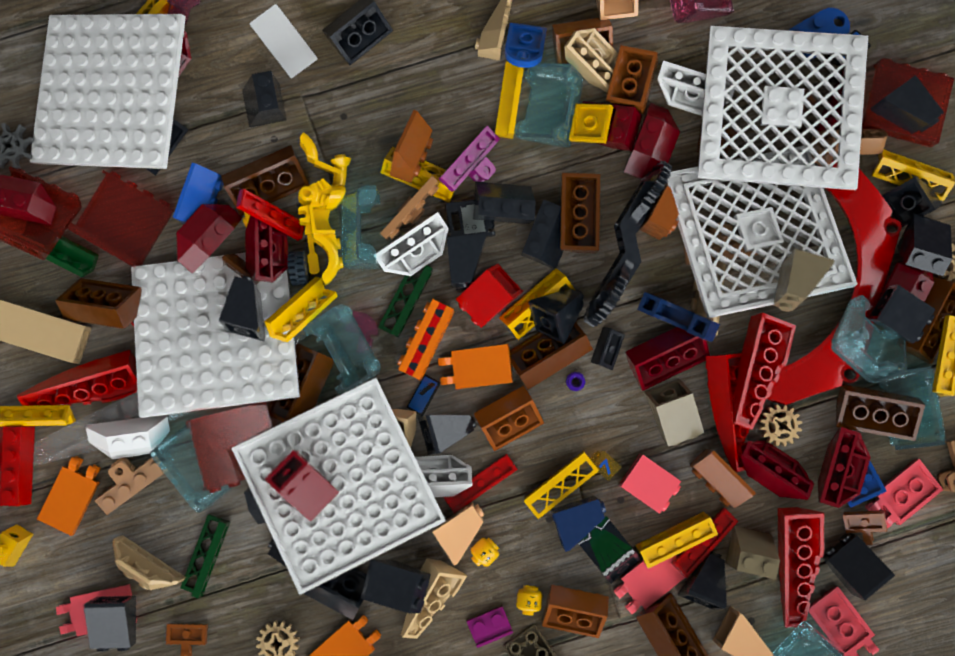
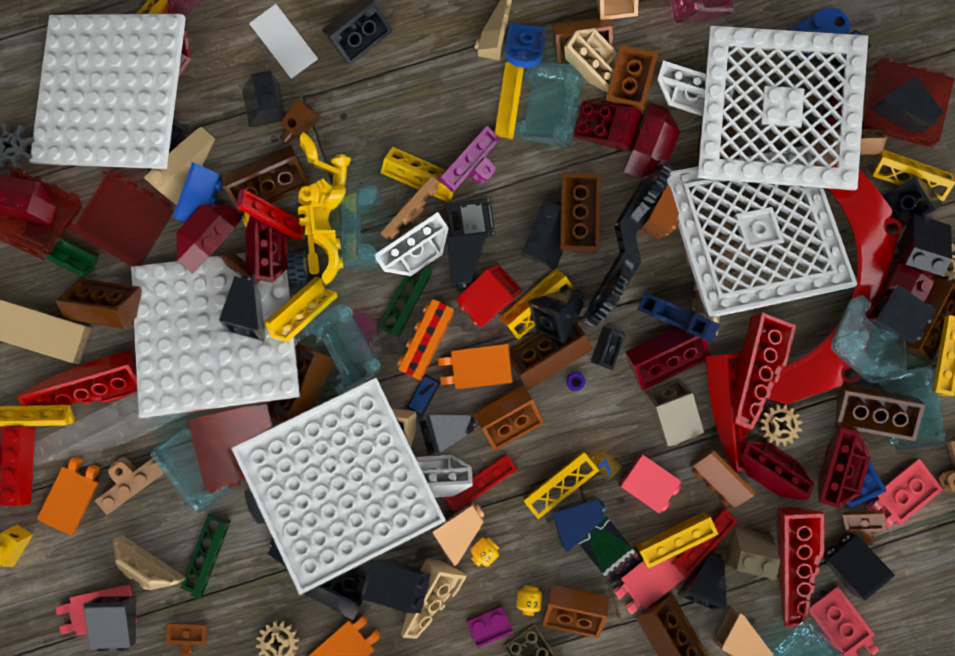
white wedge [86,415,170,459] -> none
dark red slope [264,450,340,522] -> none
dark orange slope [390,110,434,183] -> none
black slope [473,181,535,224] -> none
yellow tile [569,103,613,144] -> none
dark tan slope [773,249,835,311] -> none
none -> tan wedge [144,126,215,206]
none -> reddish brown torso [279,99,321,144]

